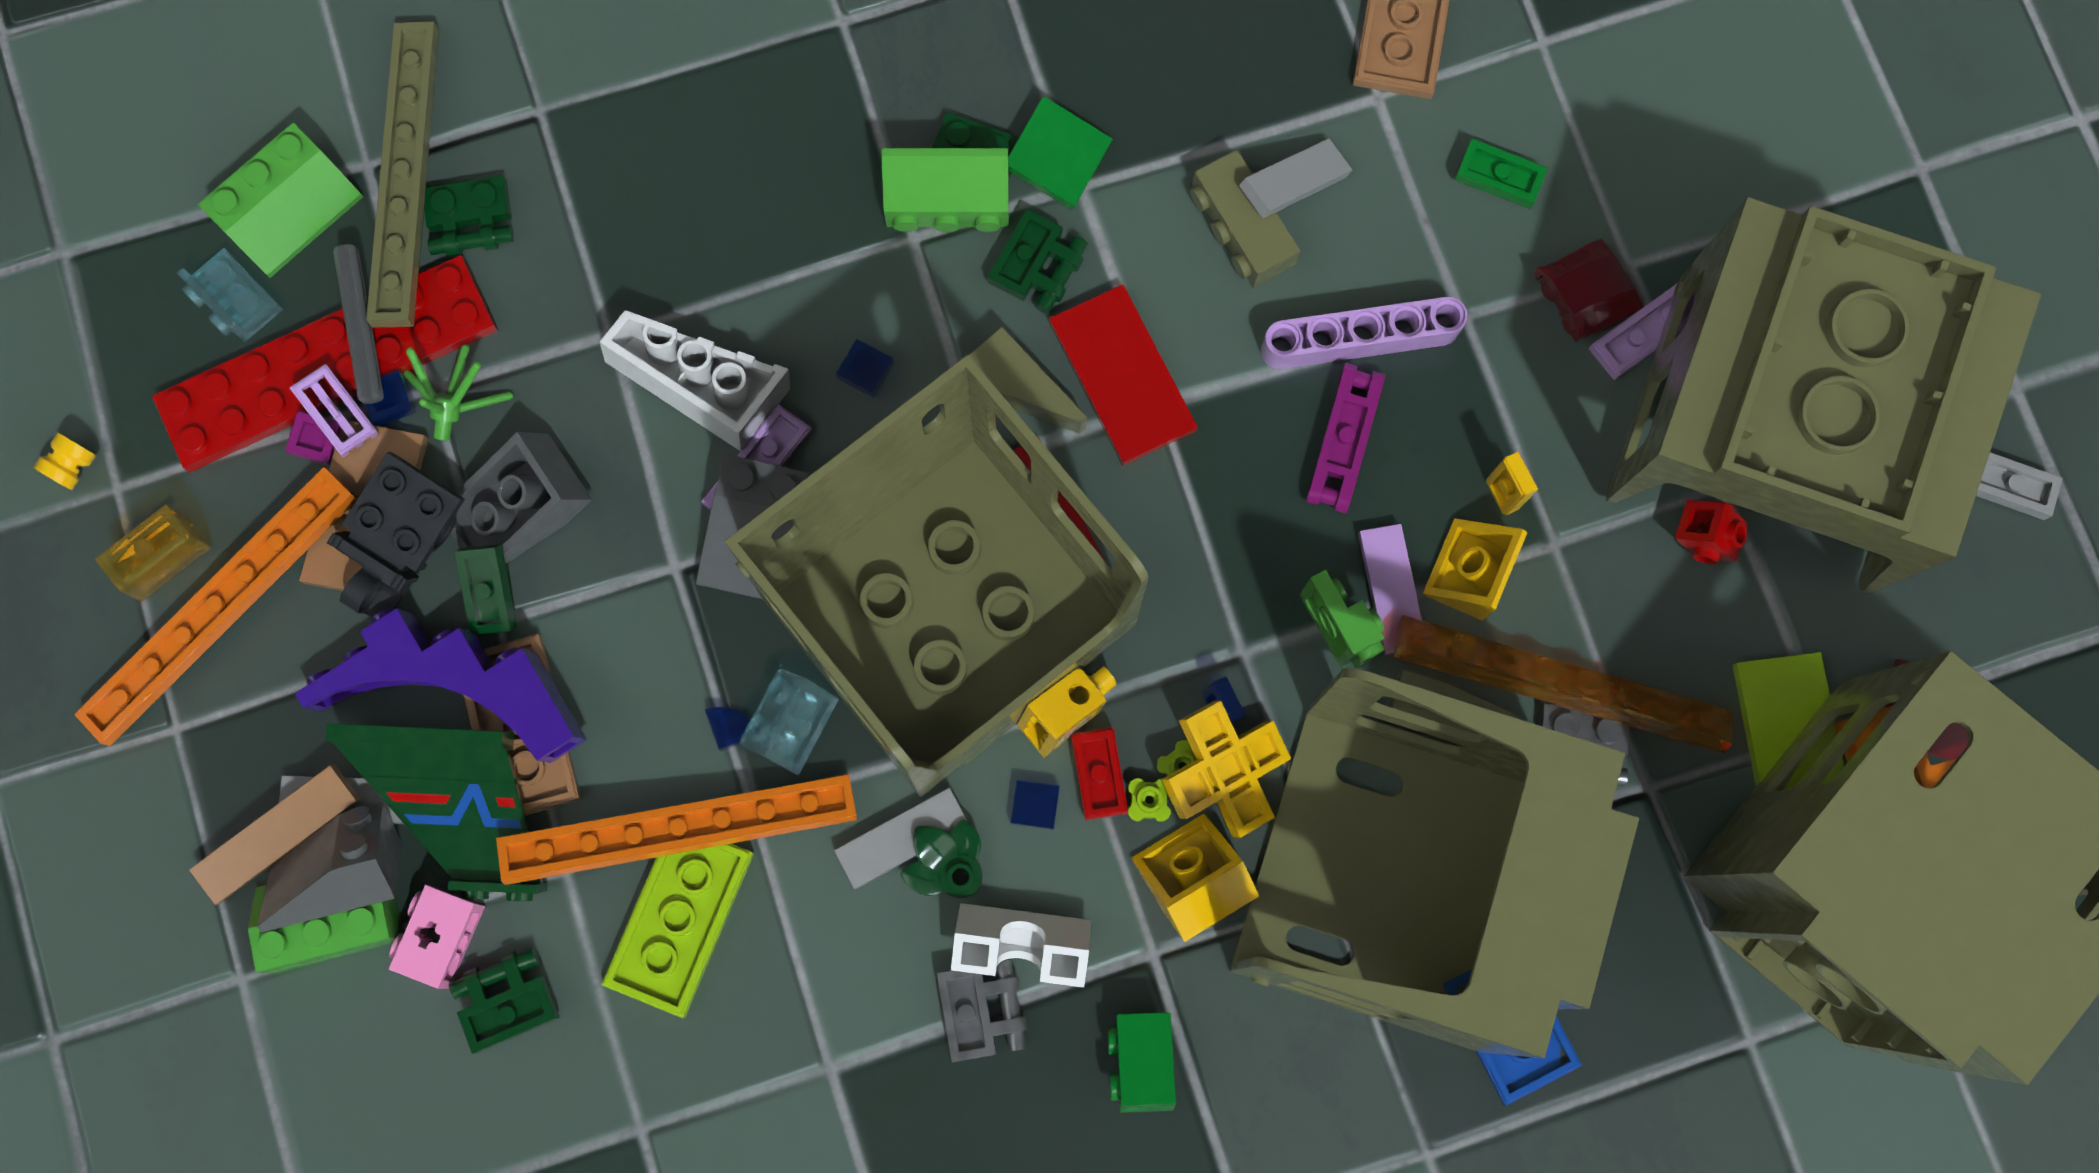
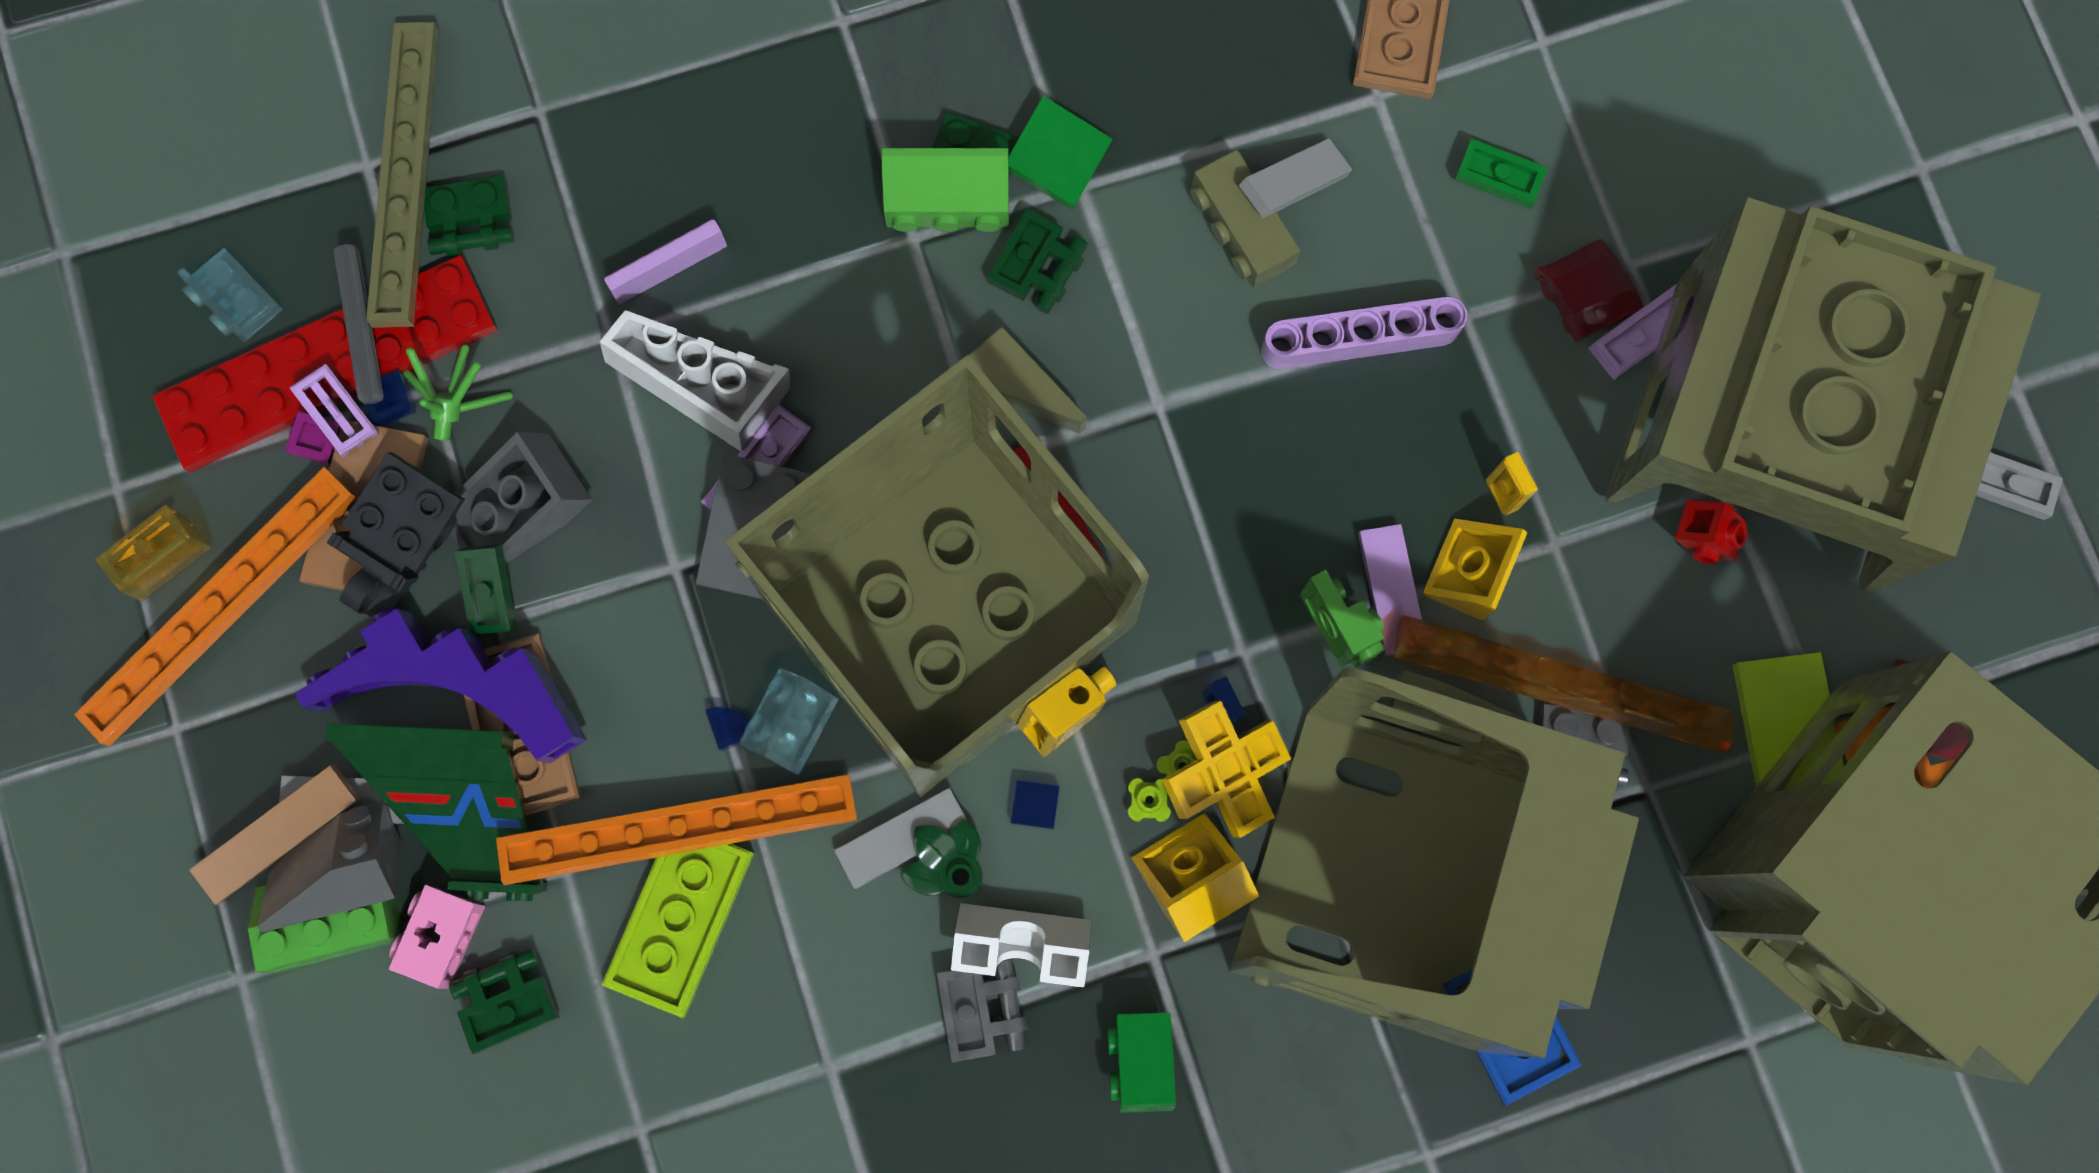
yellow wheel [33,432,97,490] -> none
bright green slope [198,122,363,278] -> none
clear blue plate [836,339,894,398] -> none
red tile [1049,284,1198,466] -> none
red plate [1071,727,1128,821] -> none
magenta plate [1305,363,1386,514] -> none
none -> lavender tile [604,220,727,305]

